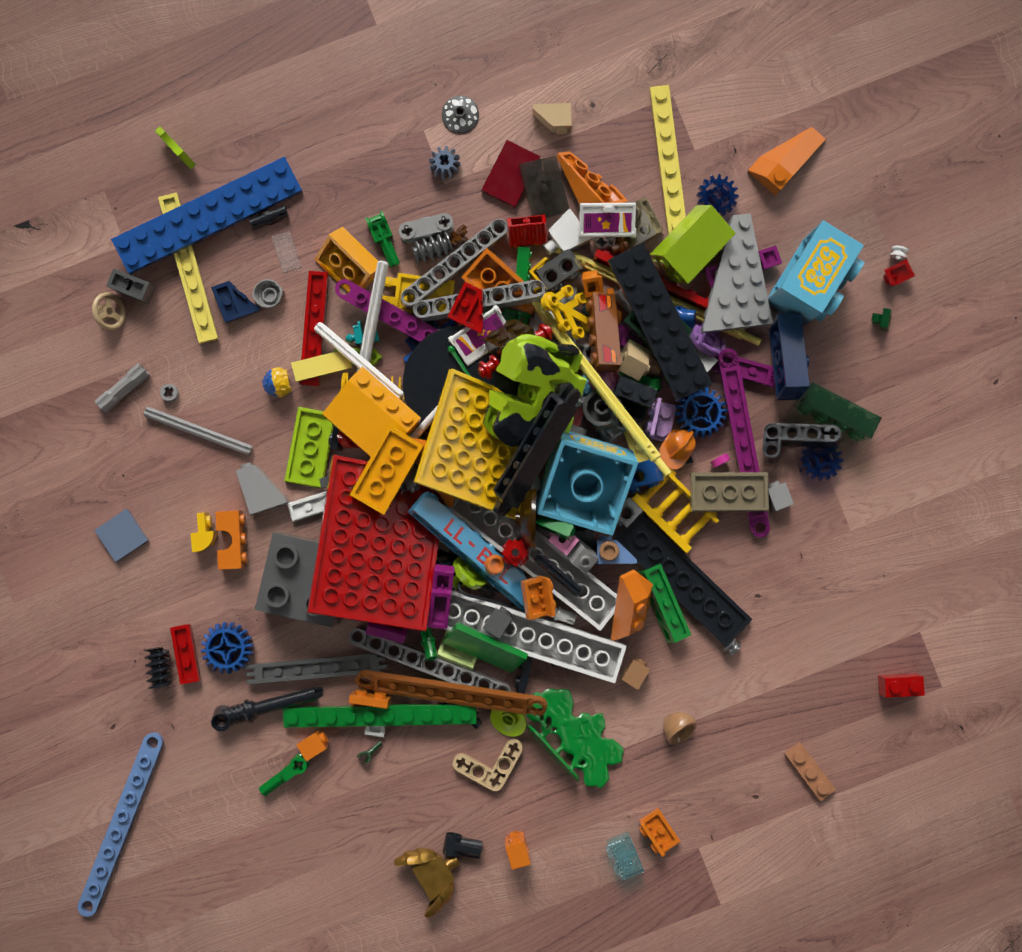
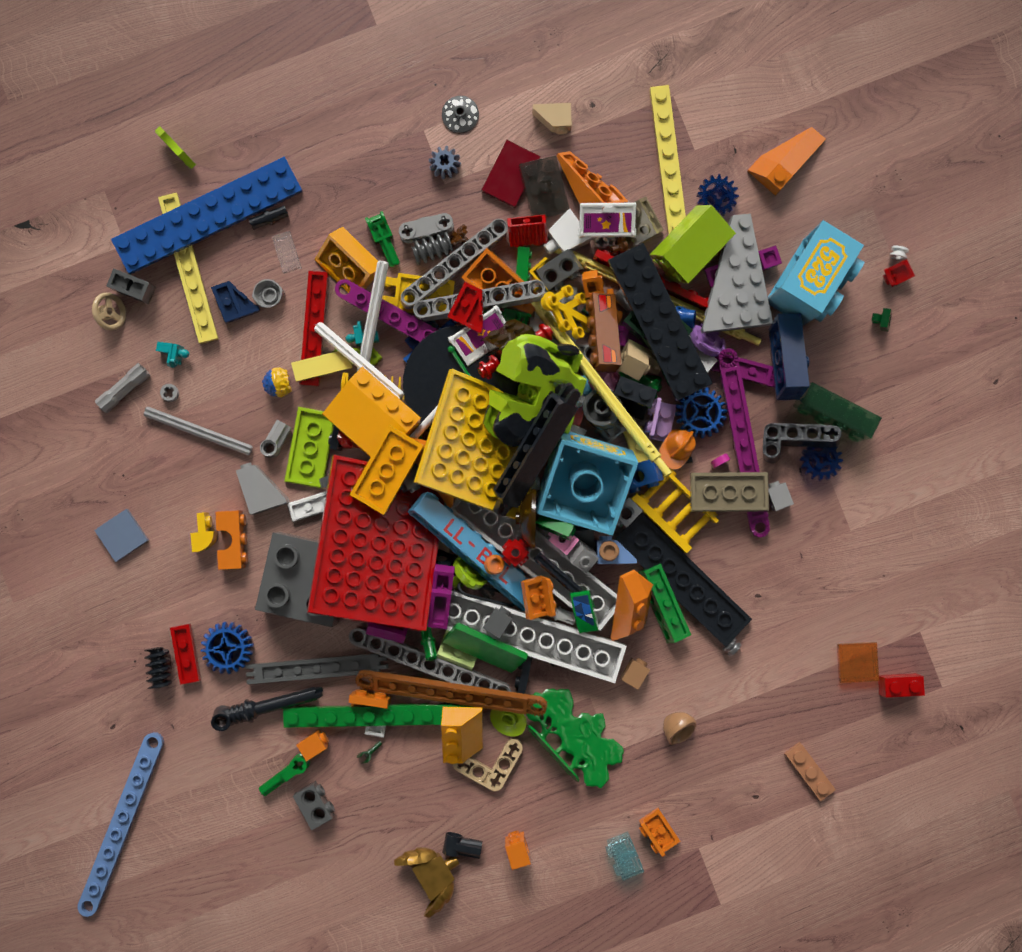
none -> teal piece [156,341,190,368]
none -> light grey piece [260,420,292,458]
none -> dark grey brick [293,781,335,830]
none -> light orange slope [441,707,483,764]
none -> slope [570,590,599,633]
none -> clear orange tile [837,642,879,683]

